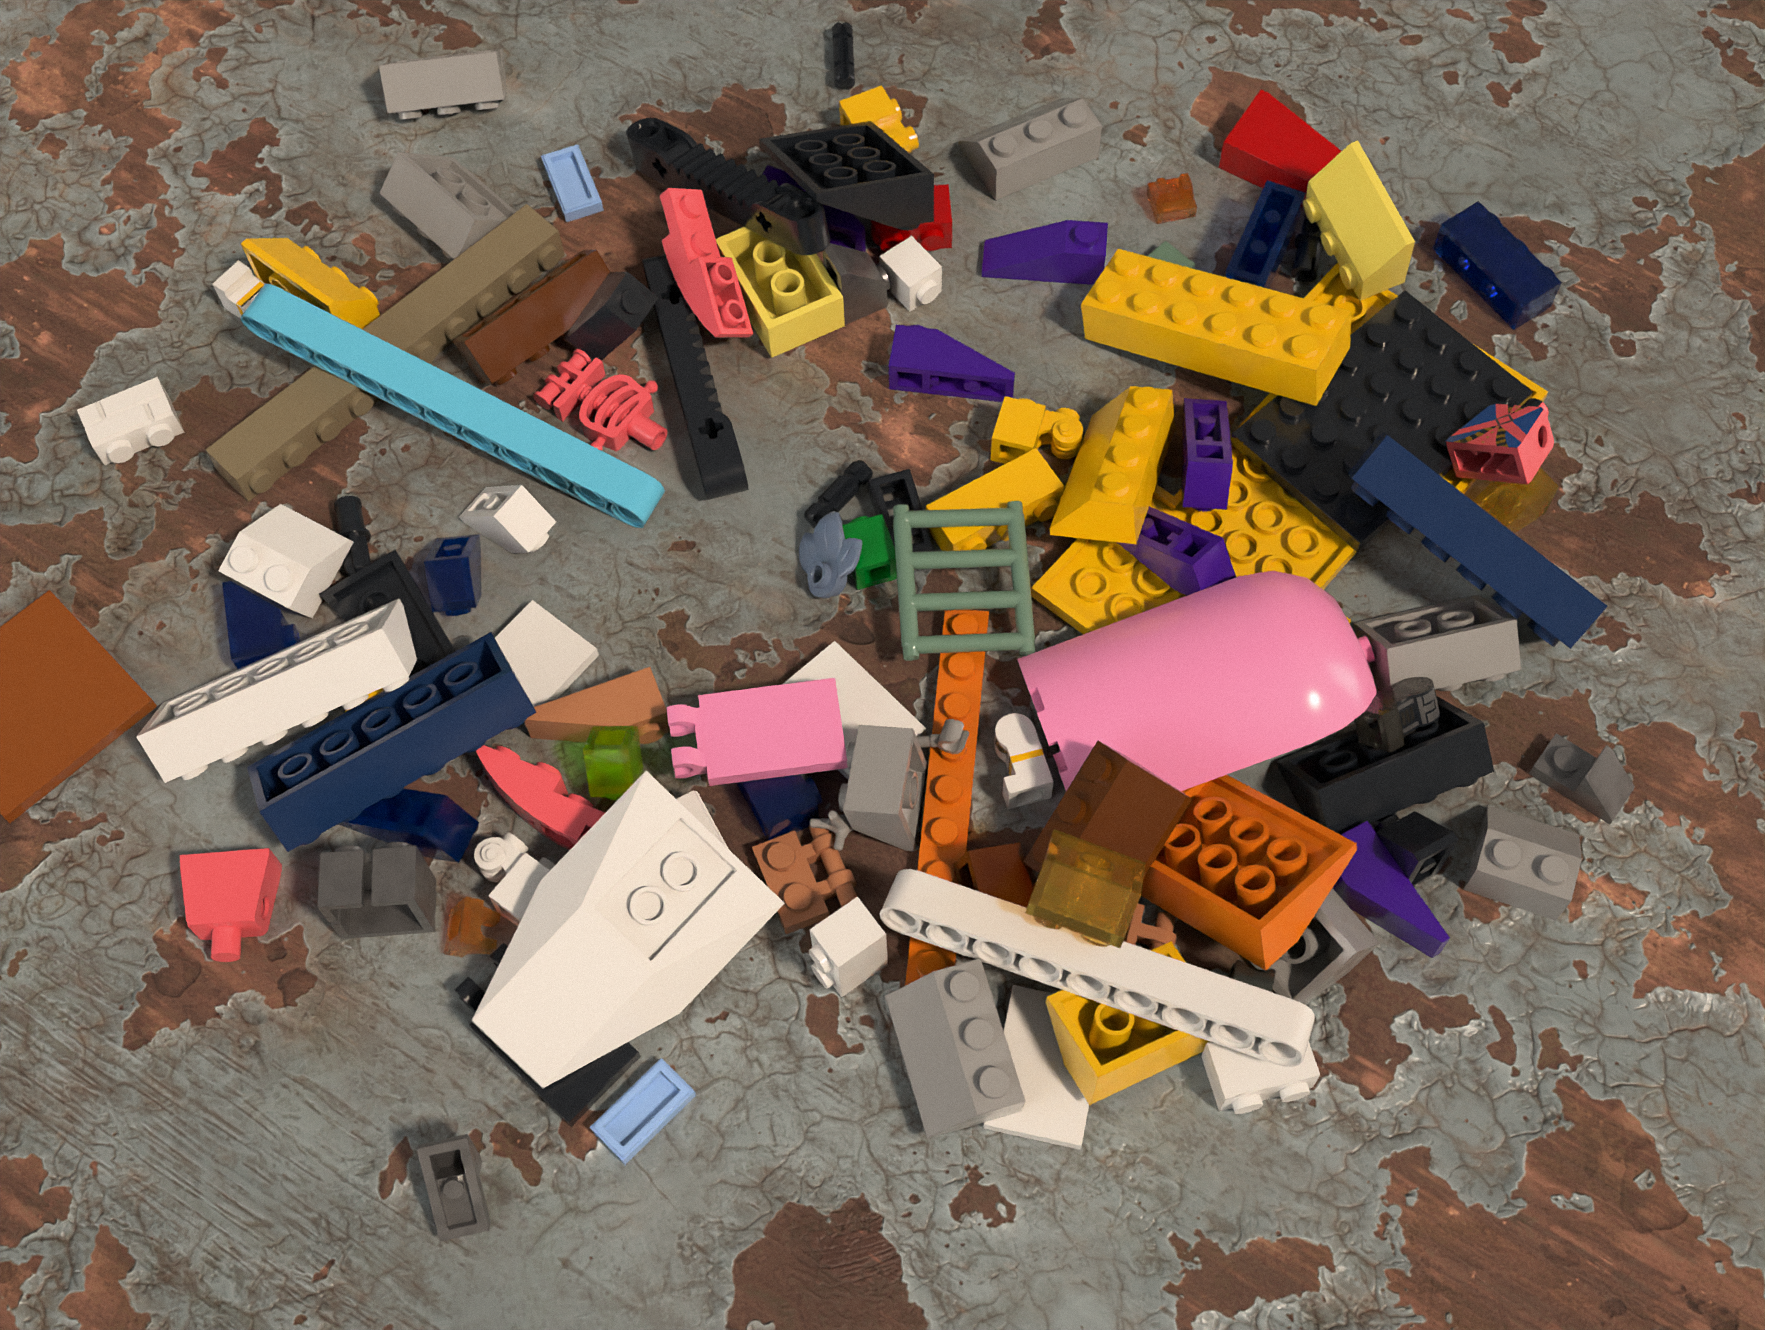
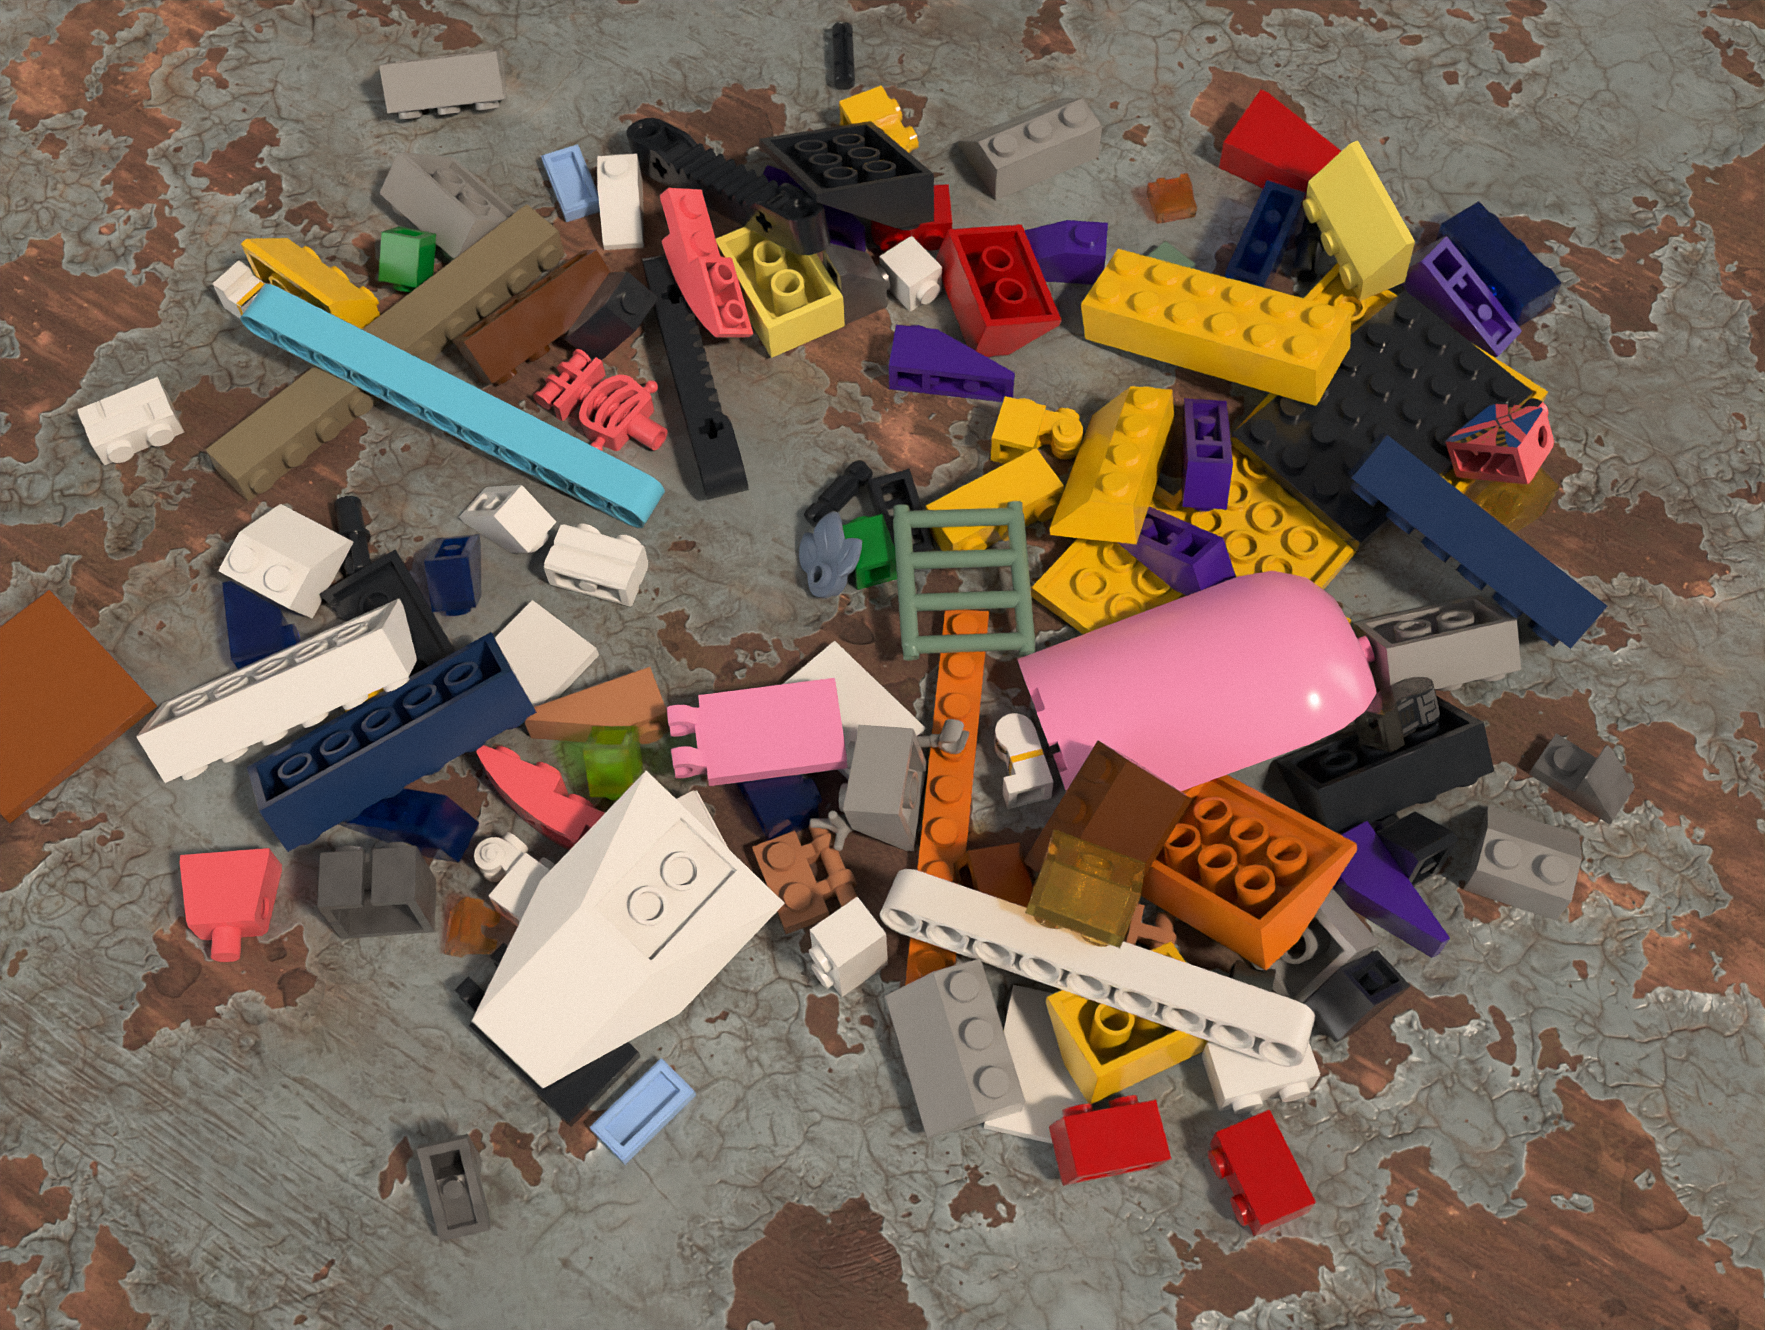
none -> green brick [378,226,436,292]
none -> white brick [544,524,648,607]
none -> white slope [597,154,644,250]
none -> red slope [935,224,1062,357]
none -> red brick [1049,1095,1171,1186]
none -> red brick [1208,1109,1316,1237]
none -> black slope [1305,950,1411,1043]
none -> dark purple slope [1401,236,1522,358]

